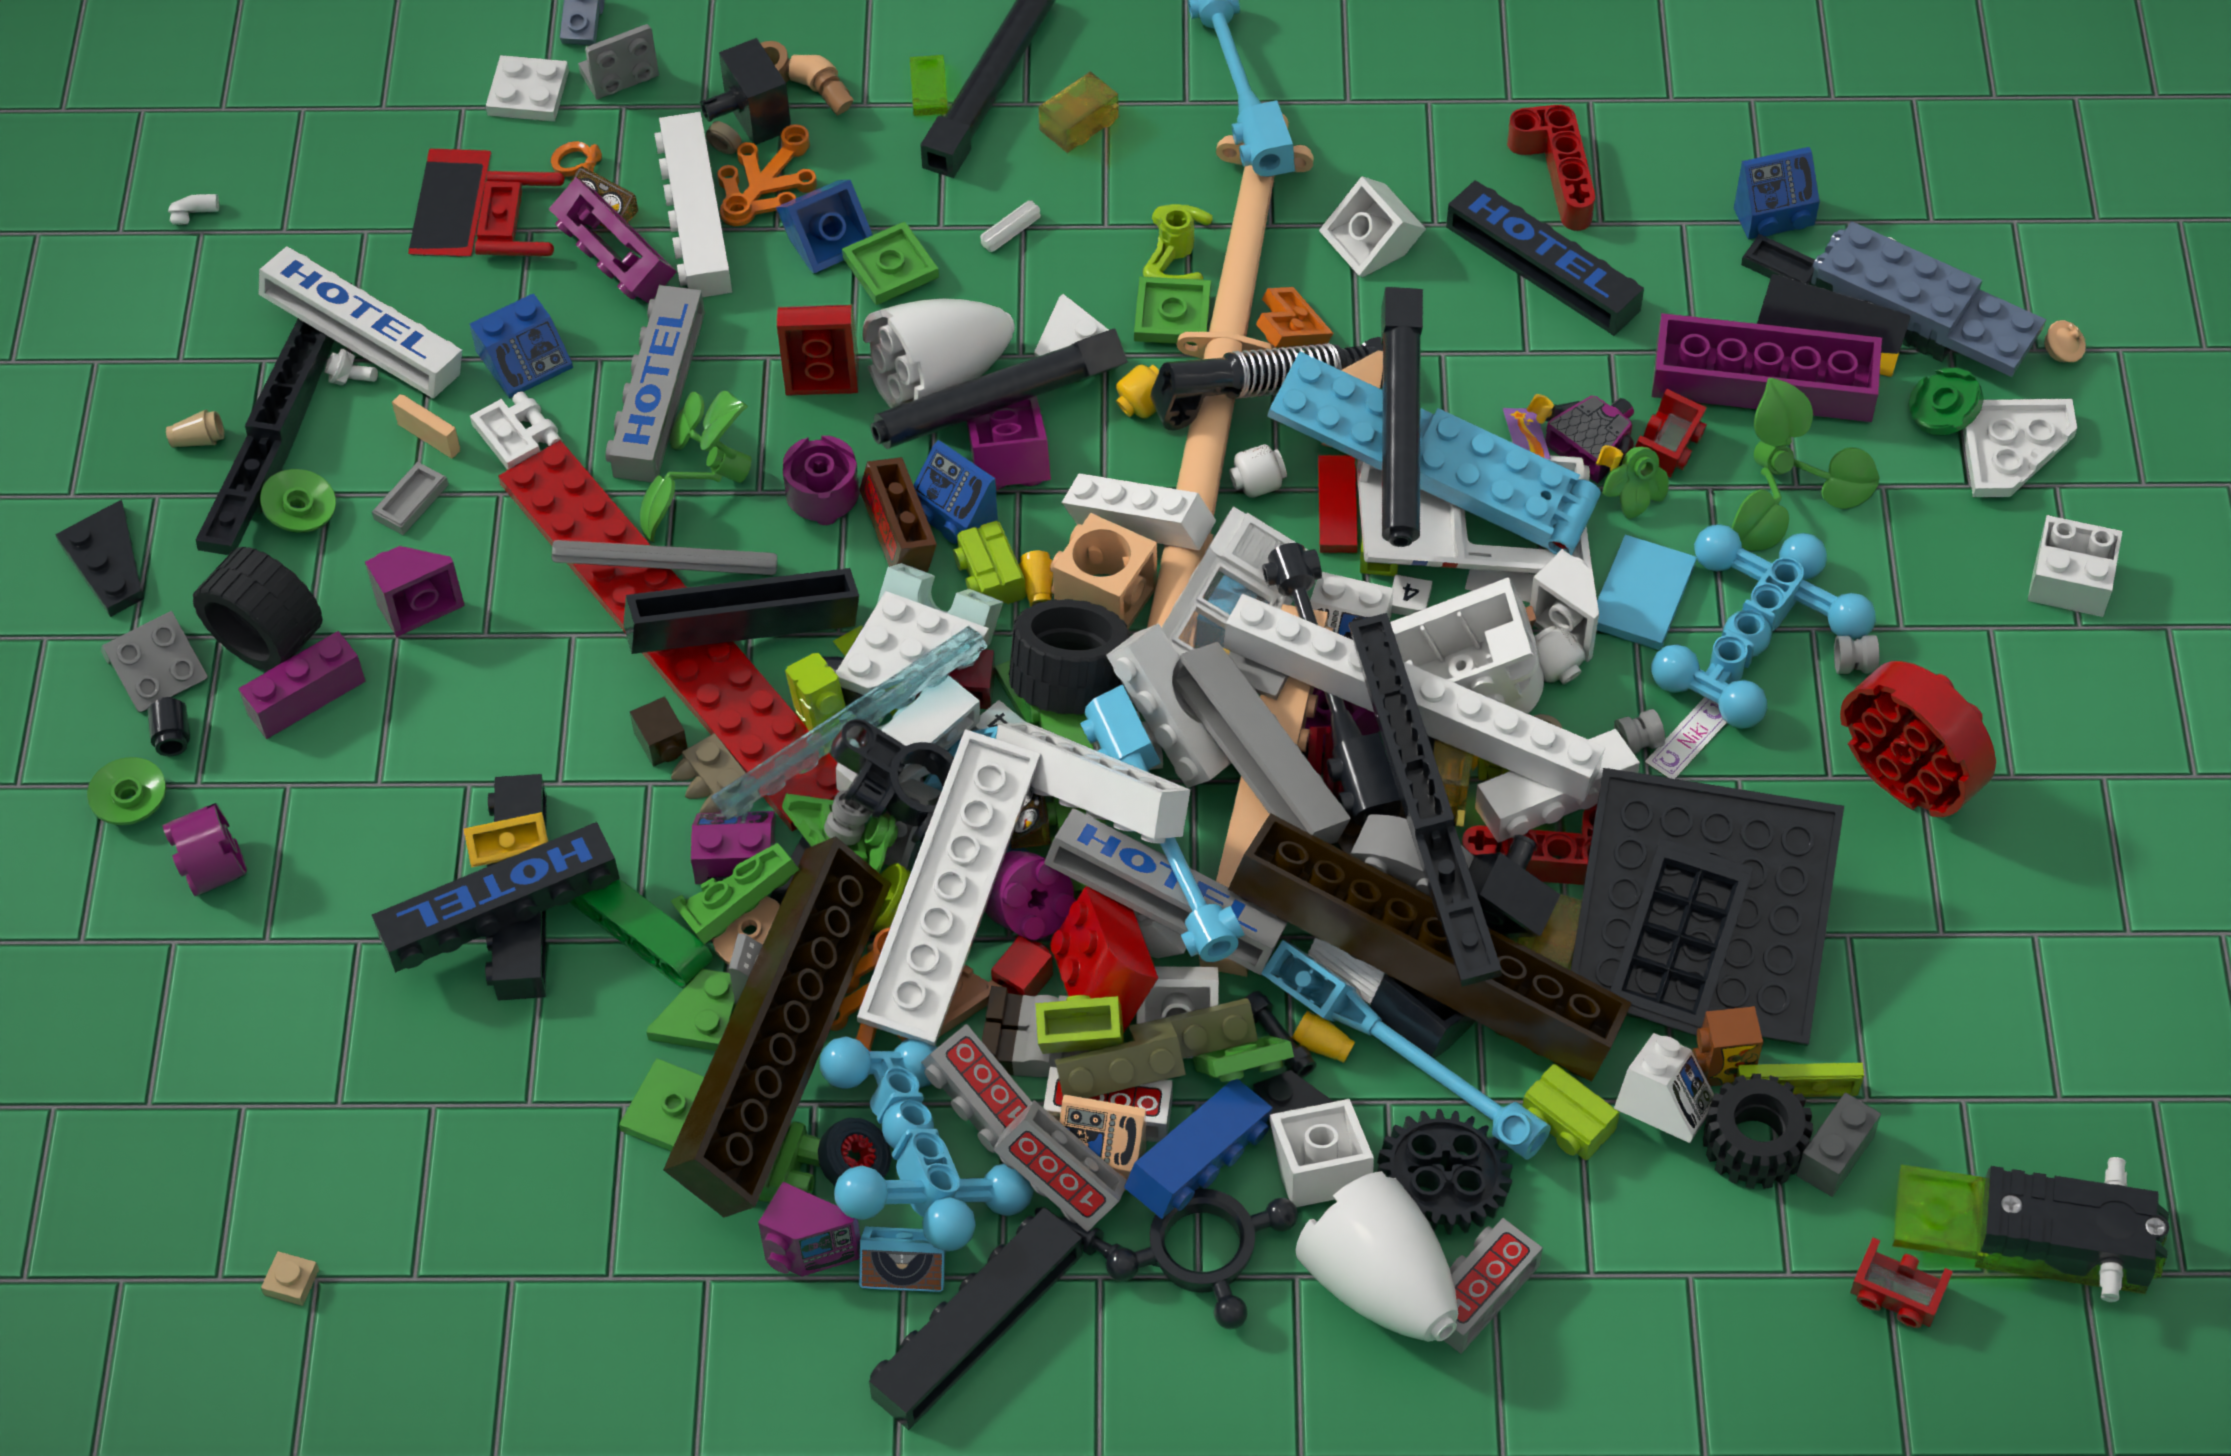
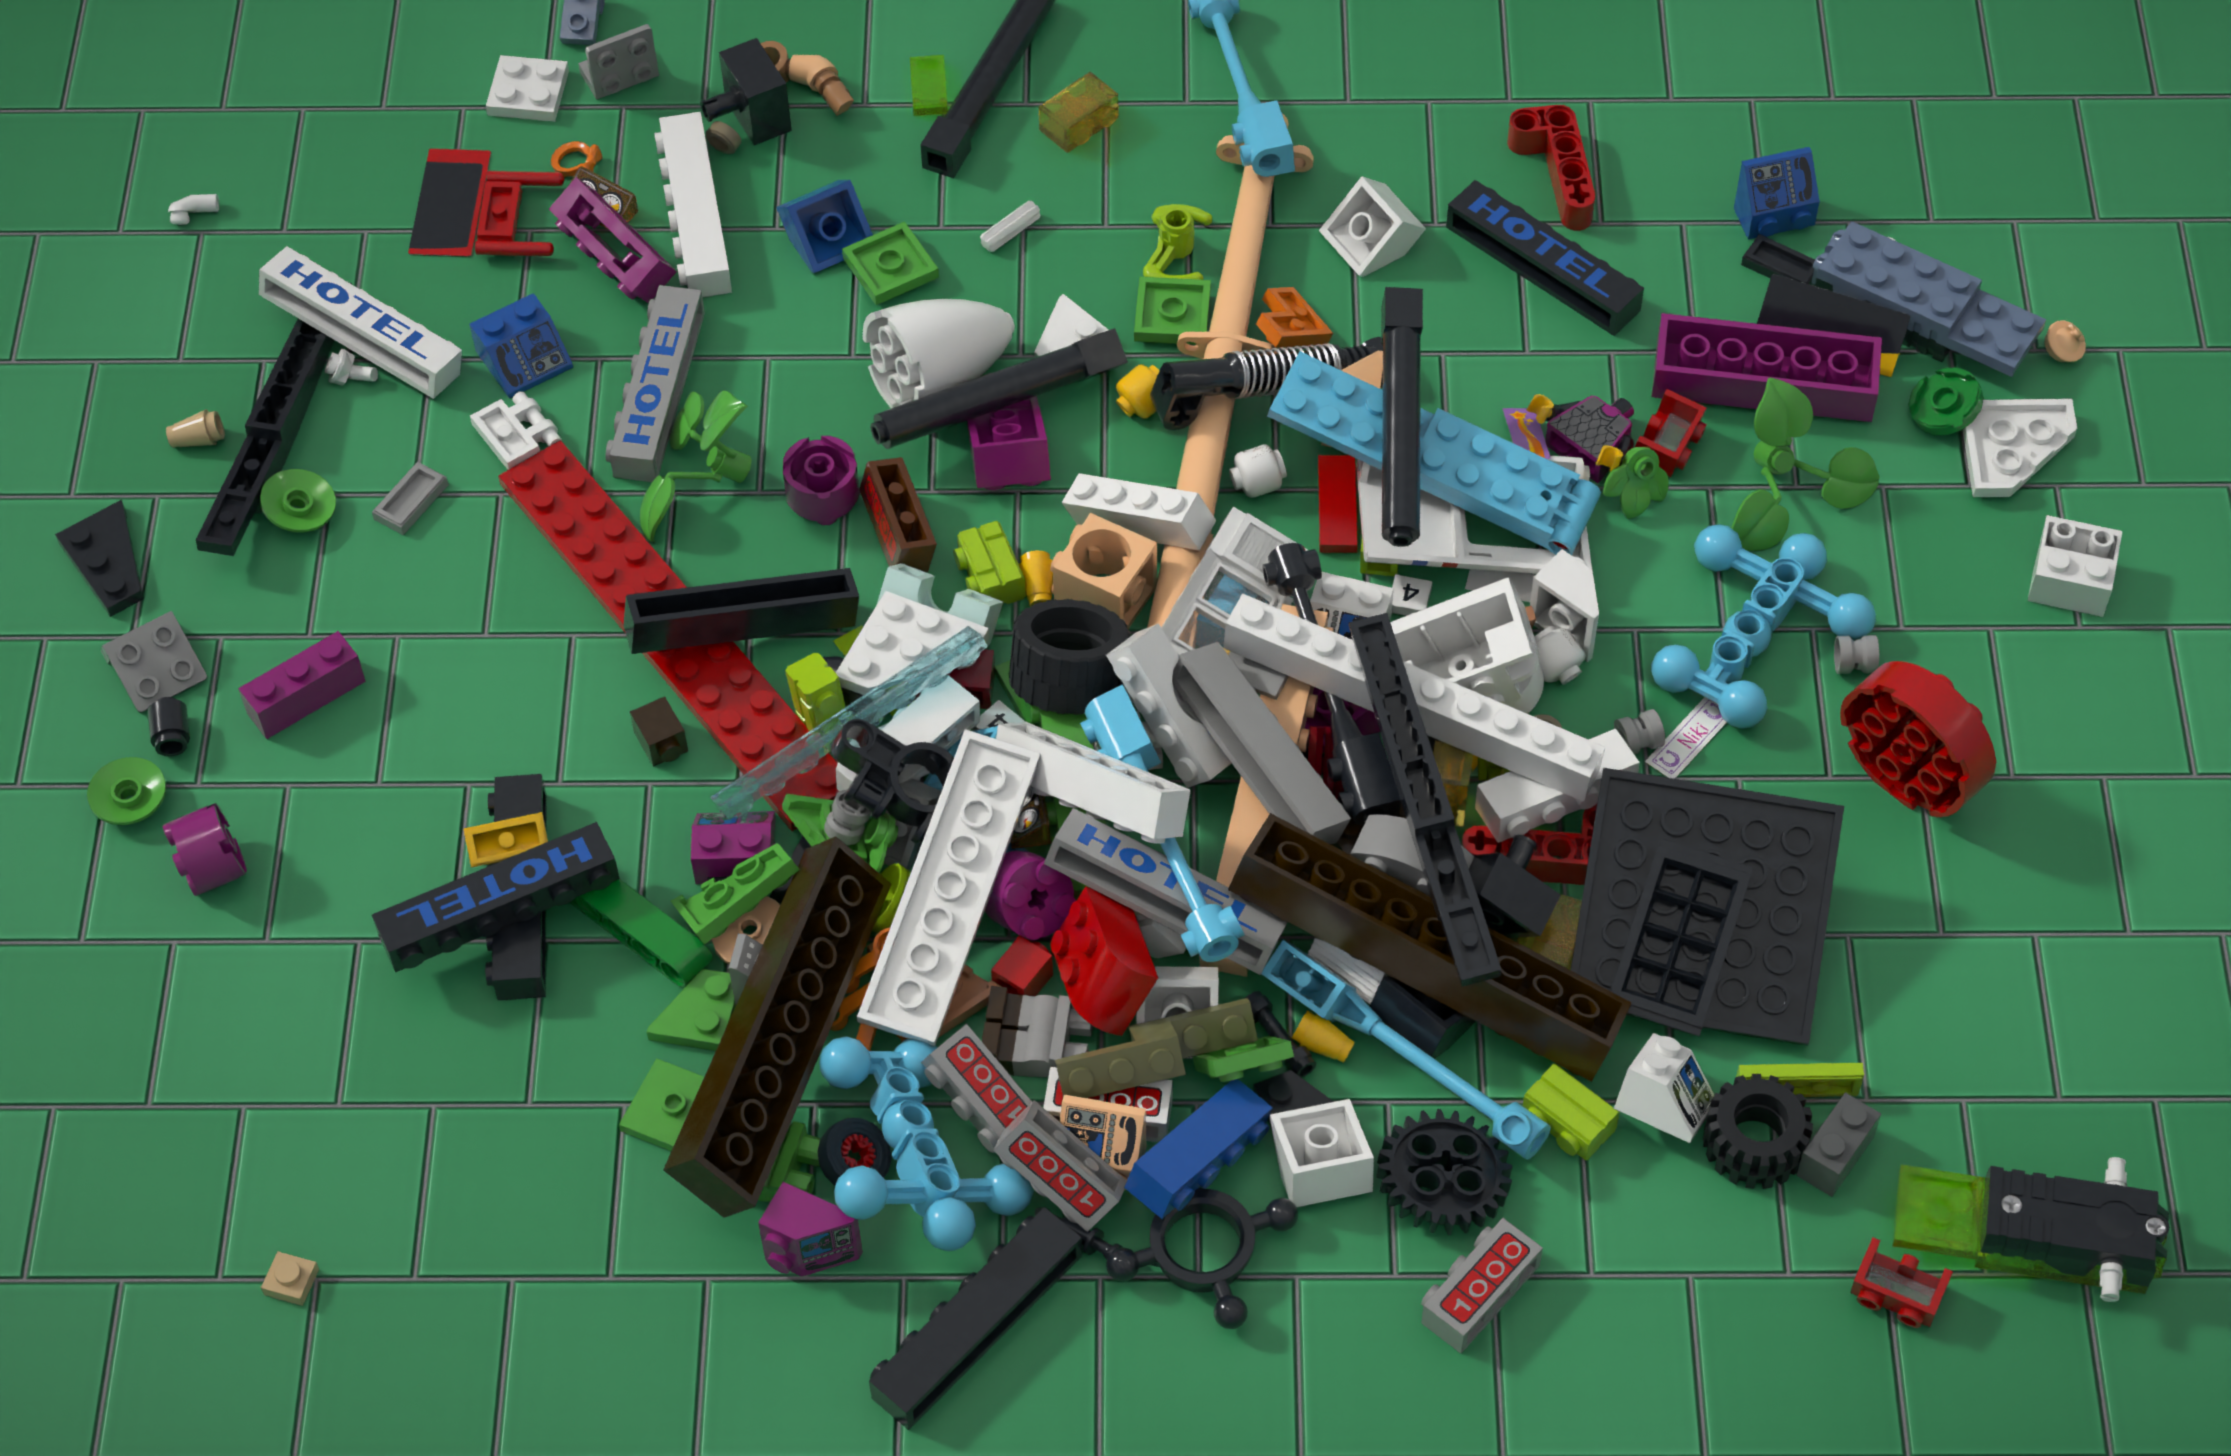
black tyre [193,547,323,671] -> none
magenta slope [365,546,465,637] -> none
light nougat tile [392,394,461,459] -> none
light grey axle [552,540,778,575] -> none
dark tan plate [671,733,757,813] -> none
orange plant [717,124,817,226] -> none
red brick [777,305,859,395] -> none
panel [859,1226,946,1292] -> none
blue slope [914,440,998,544] -> none
lime brick [1035,995,1124,1054] -> none
white cylinder [1296,1171,1458,1342] -> none
medium azure tile [1597,534,1697,650] -> none
dark orange brick [1692,1006,1763,1087] -> none

